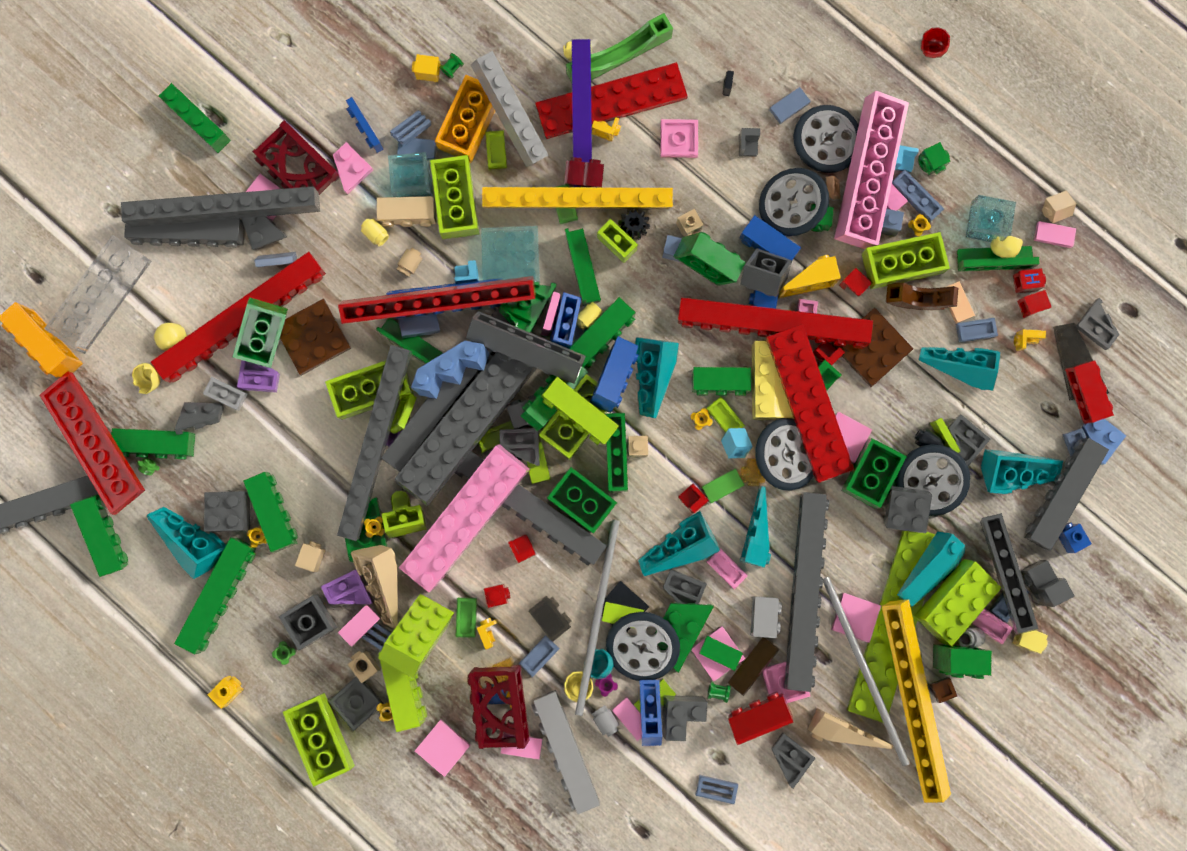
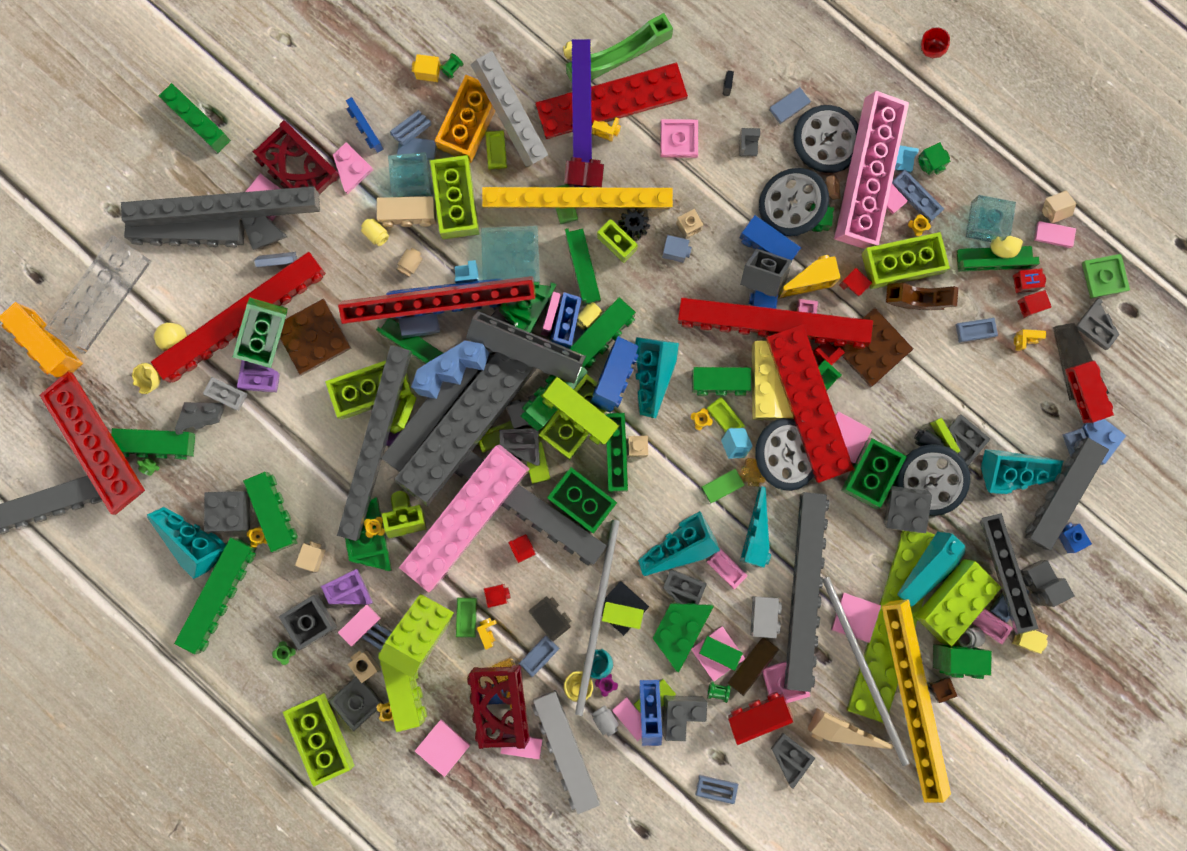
green brick [70,494,128,577] -> none
yellow brick [208,676,244,709] -> none
tan wedge [351,545,398,628] -> none
wedge [606,612,680,681] -> none
green brick [673,232,746,286] -> none
red panel [678,483,709,514] -> none
sand blue brick [881,209,904,236] -> none
teal wedge [919,347,1001,391] -> none
light nougat tile [947,281,975,324] -> none
none -> bright green plate [1082,254,1130,299]

